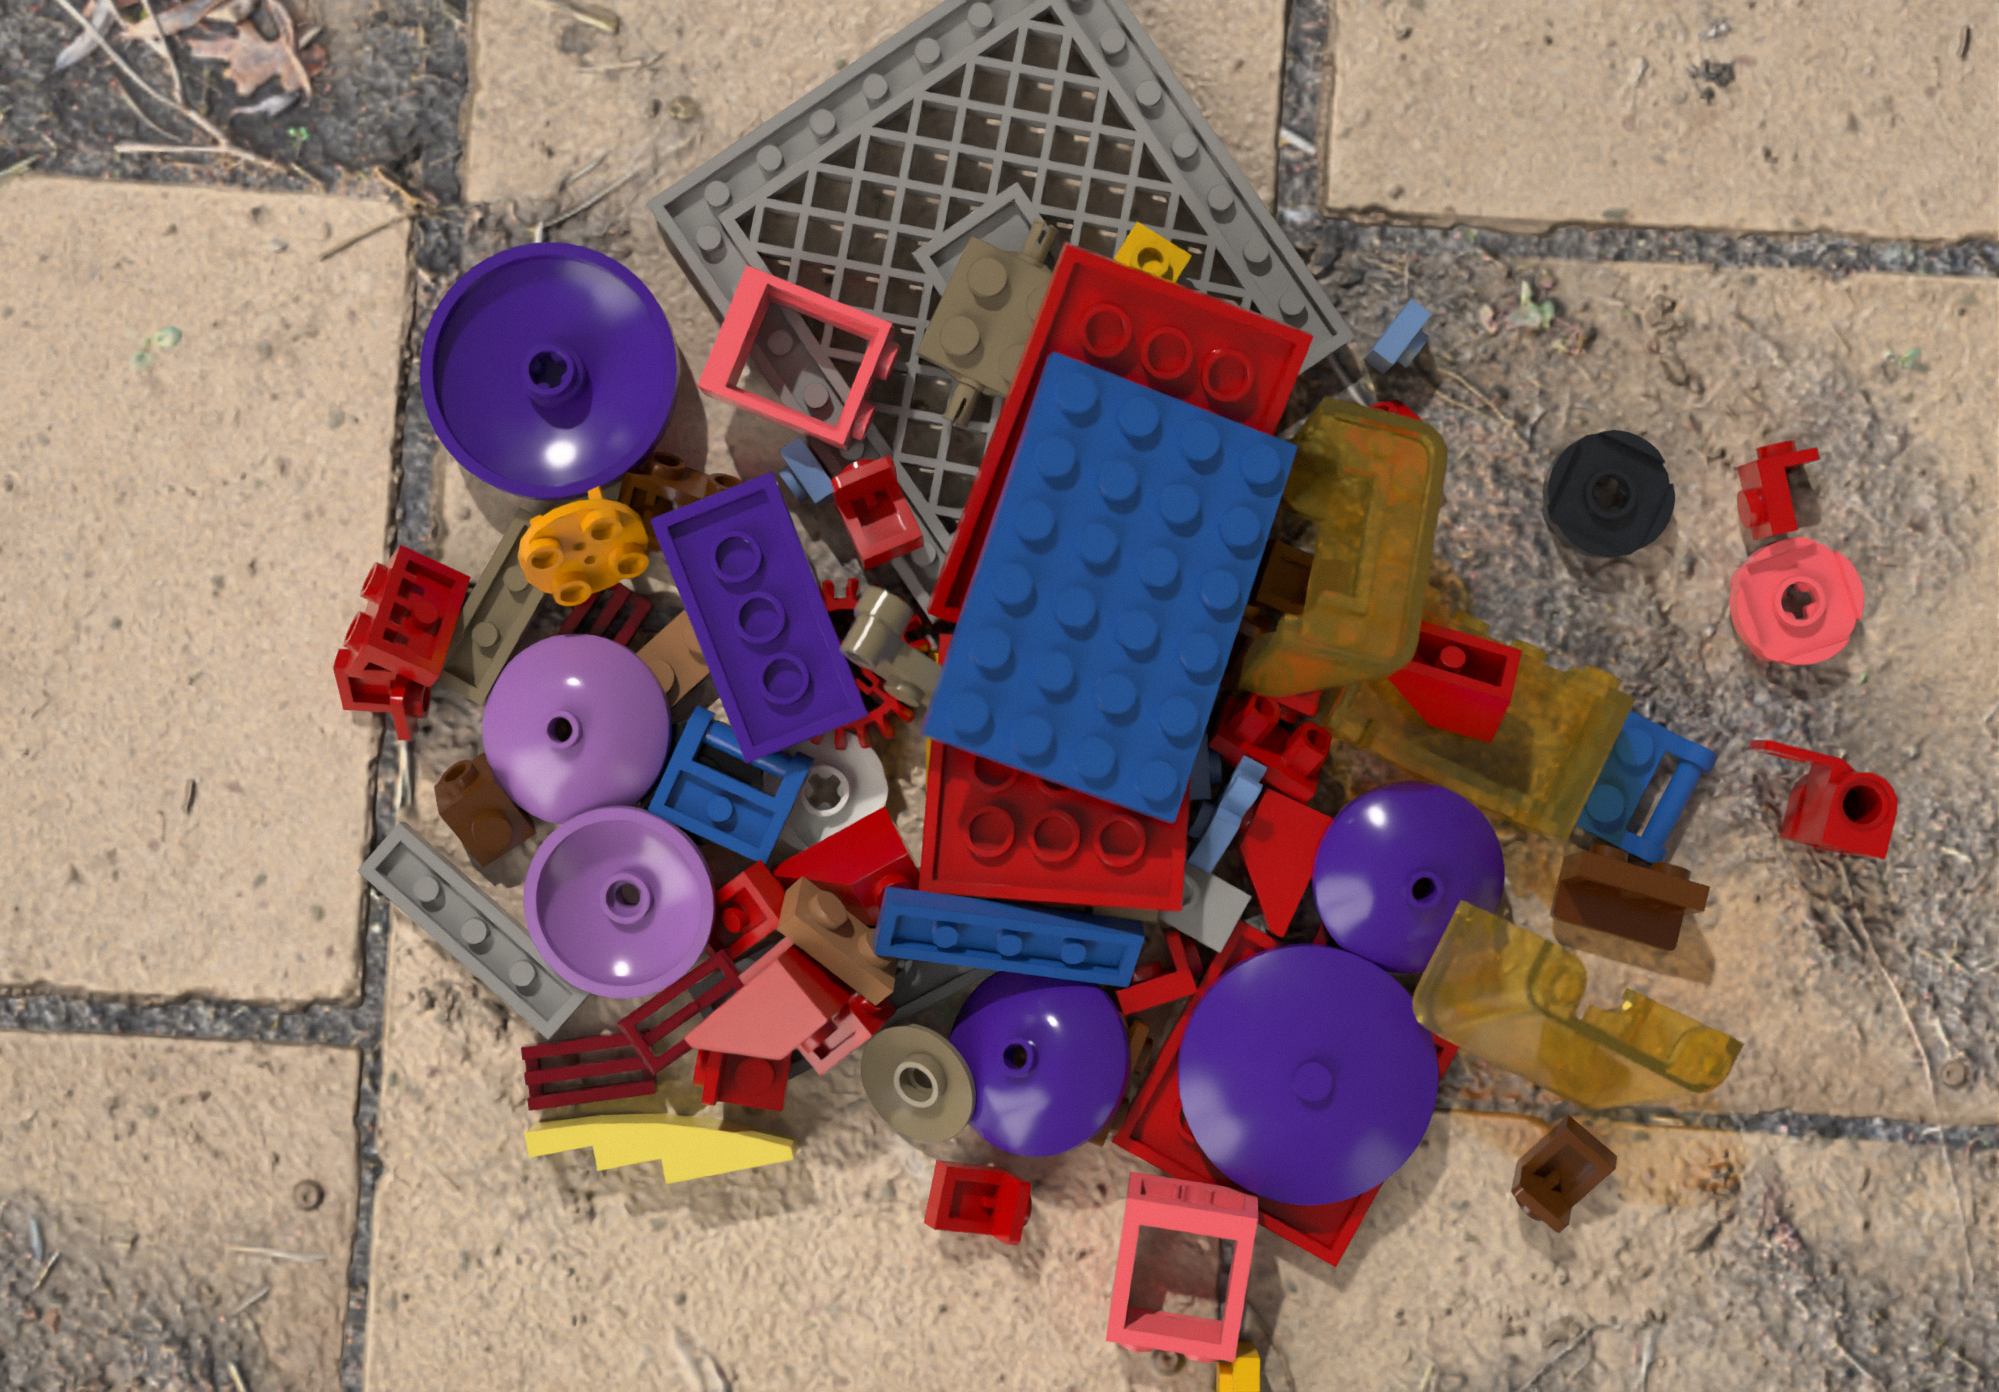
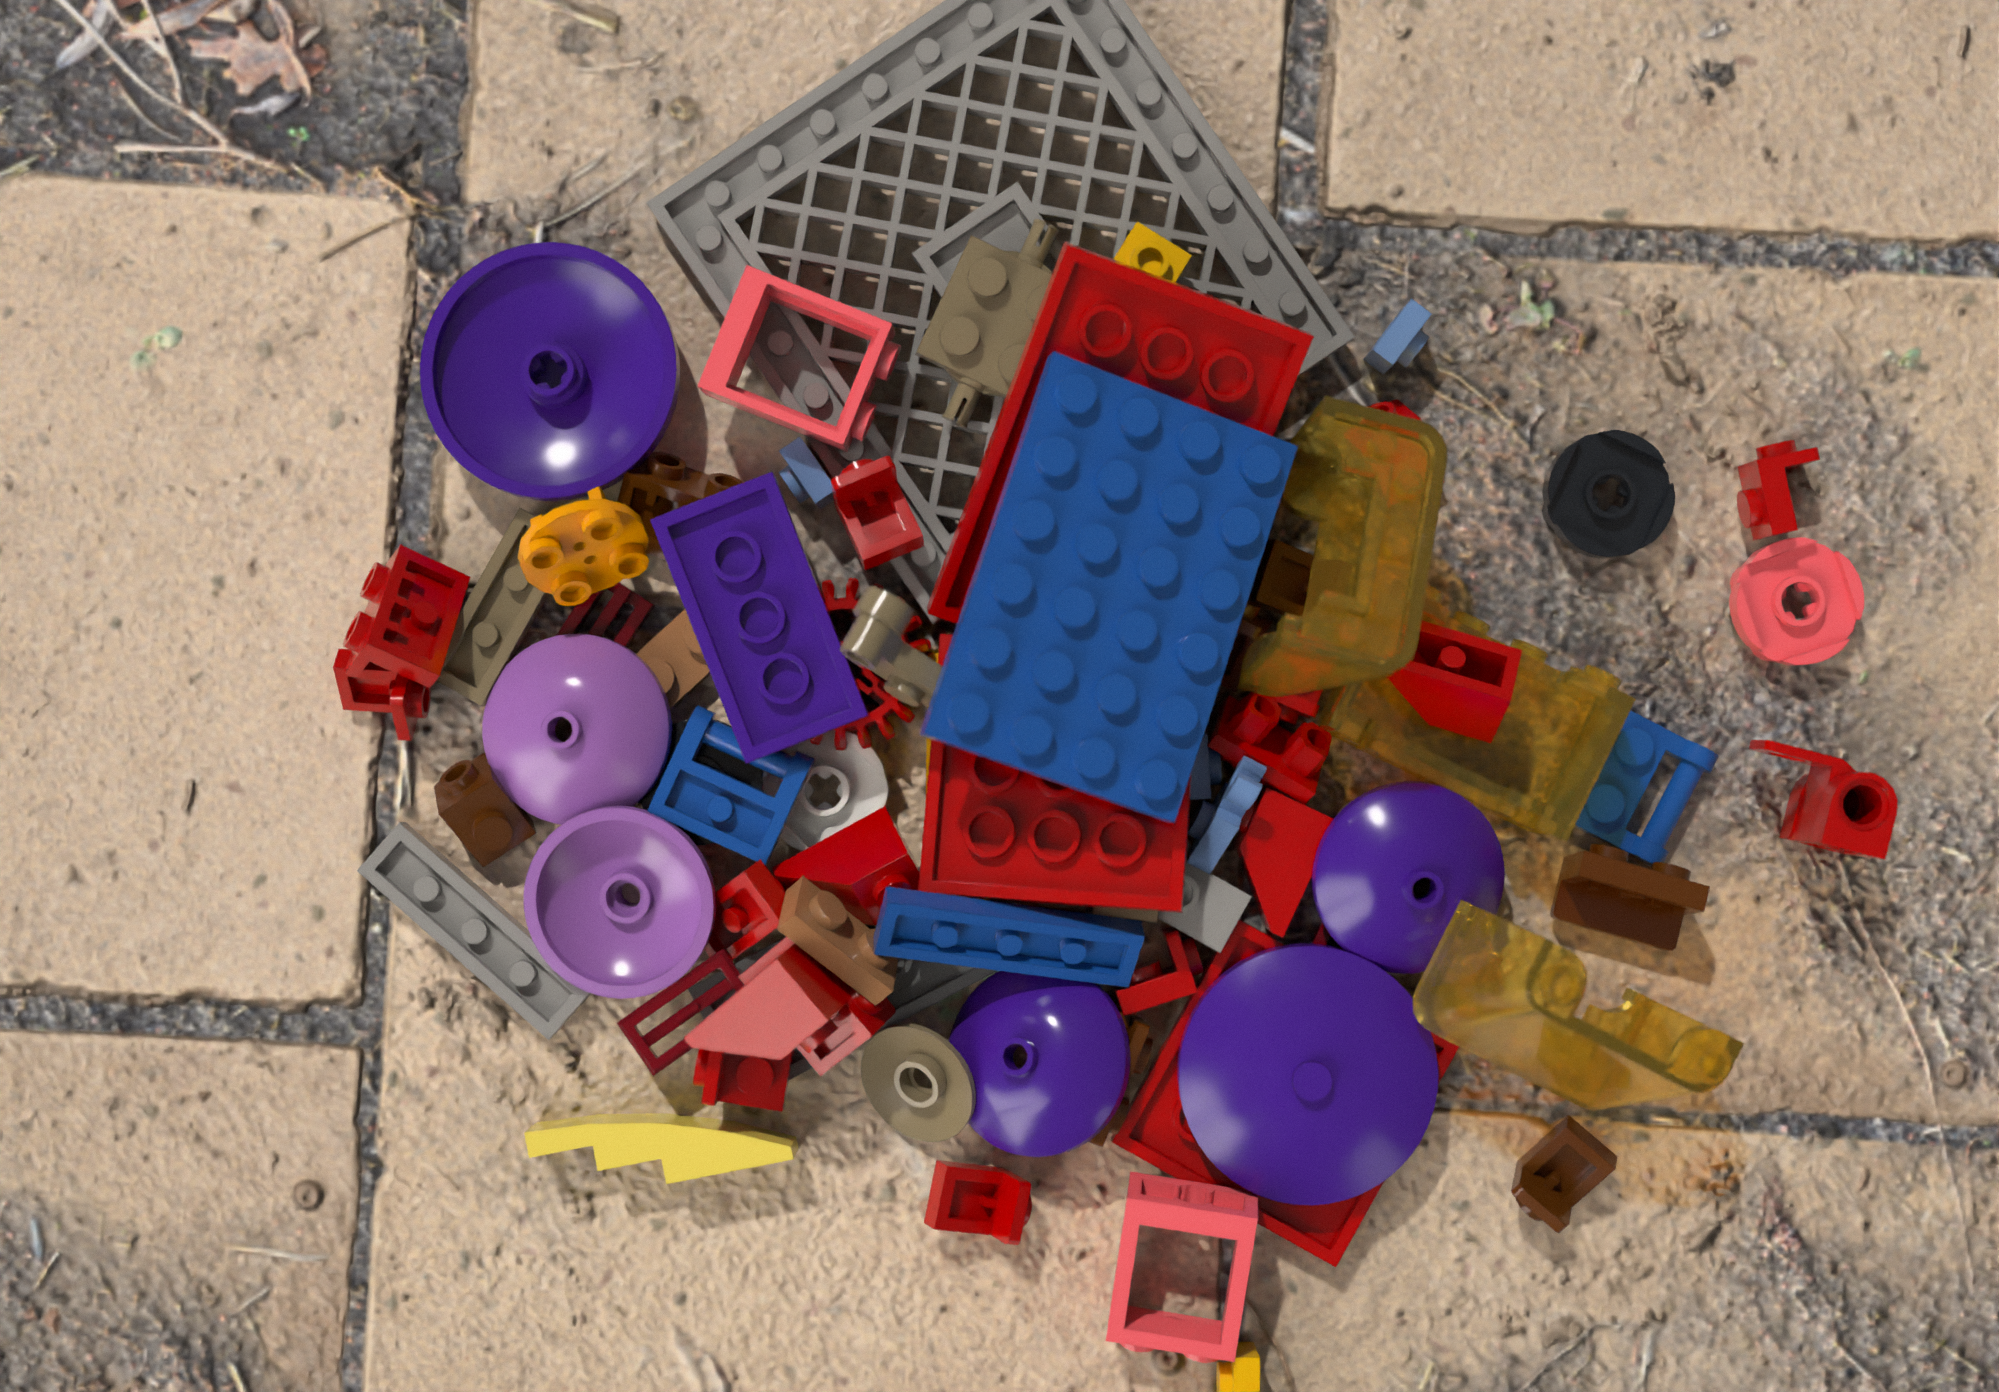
dark red tile [521,1028,658,1111] -> none

